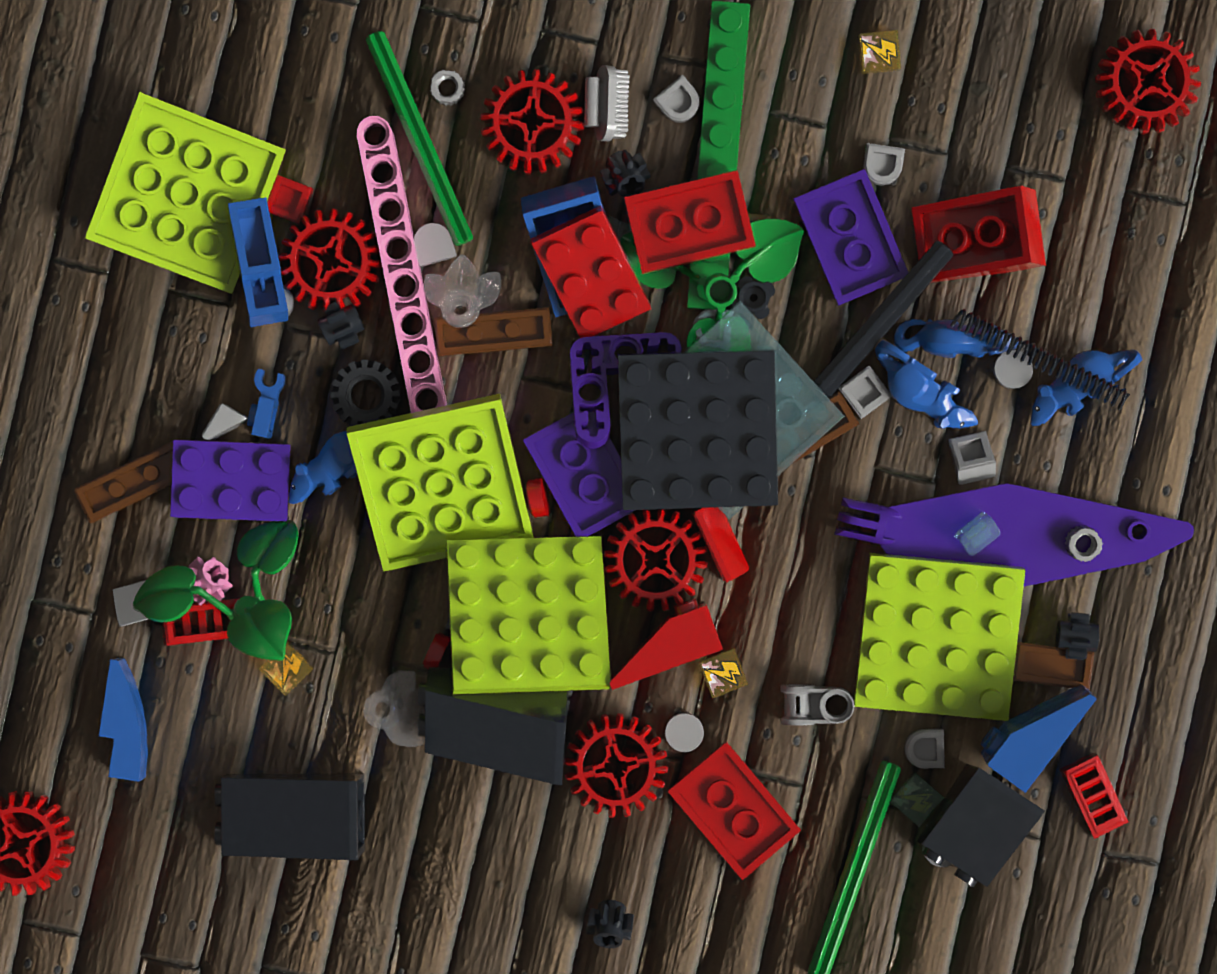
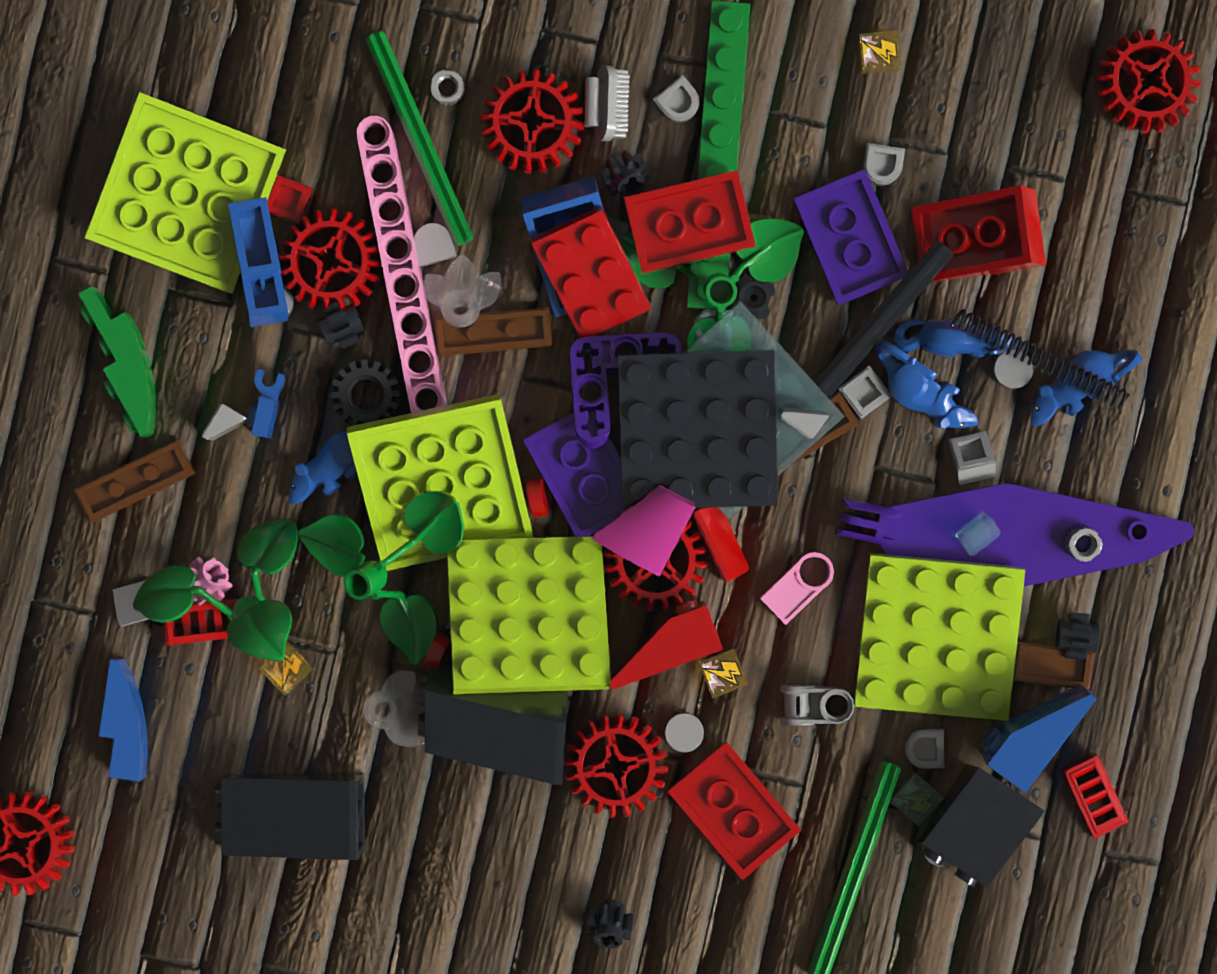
dark purple plate [170,440,290,522] -> none
none -> green slope [79,286,156,437]
none -> green plant [298,490,464,665]
none -> dark pink slope [593,485,695,577]
none -> bright pink piece [760,552,834,625]
none -> light grey slope [779,407,829,439]

